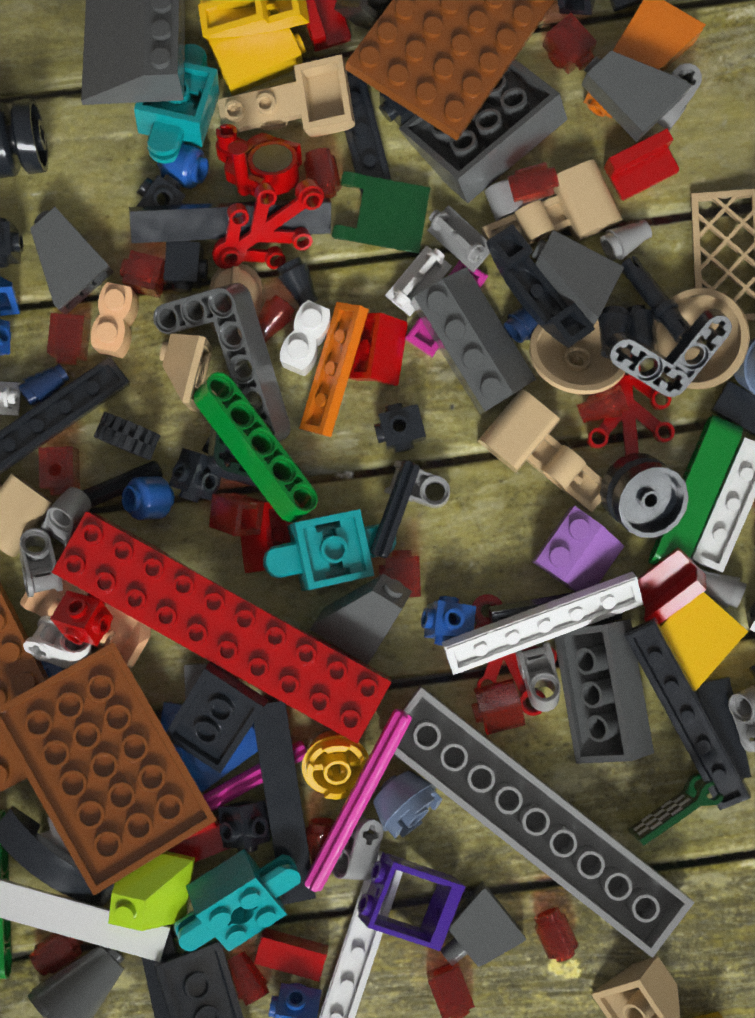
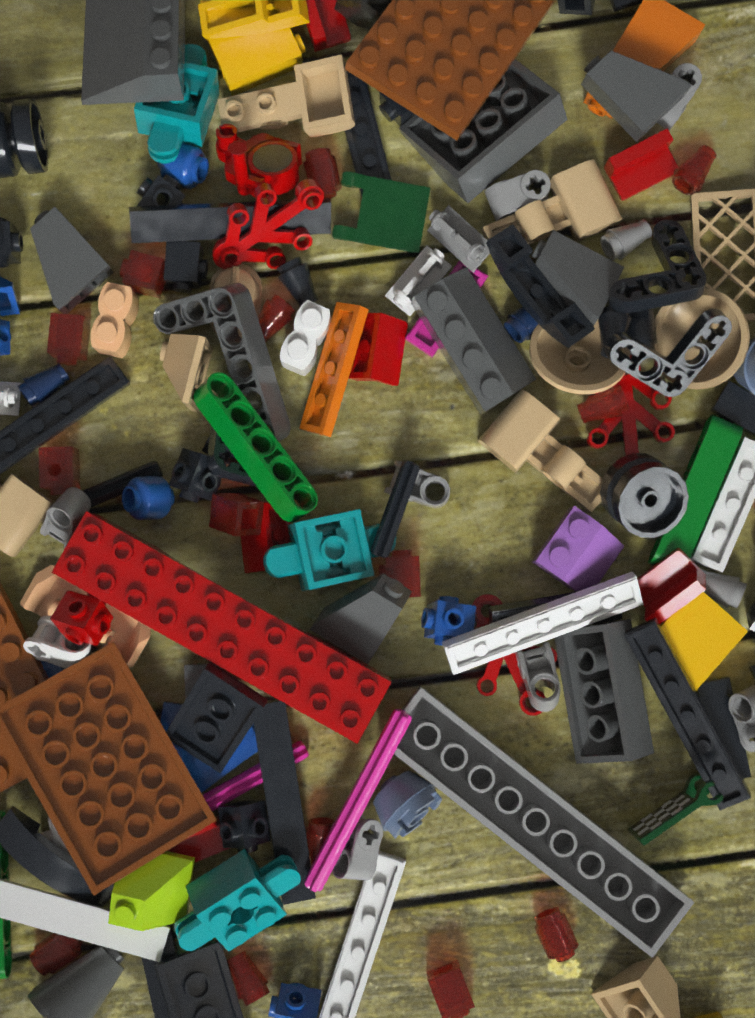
light grey piece [20,528,63,598] -> none
black tyre [94,412,161,460] -> none
red panel [254,928,329,982] -> none
yellow cone [302,730,369,800] -> none
dark purple window [358,852,466,951] -> none
black brick [374,403,426,453] -> none
dark grey torso [440,881,526,967] -> none
clear red brick [471,678,526,735] -> none
clear red brick [507,162,559,204] -> none
clear red brick [543,13,597,75] -> none
black pin [621,256,691,343] -> none
none -> black beam [609,220,707,313]
none -> clear red cone [672,145,717,195]

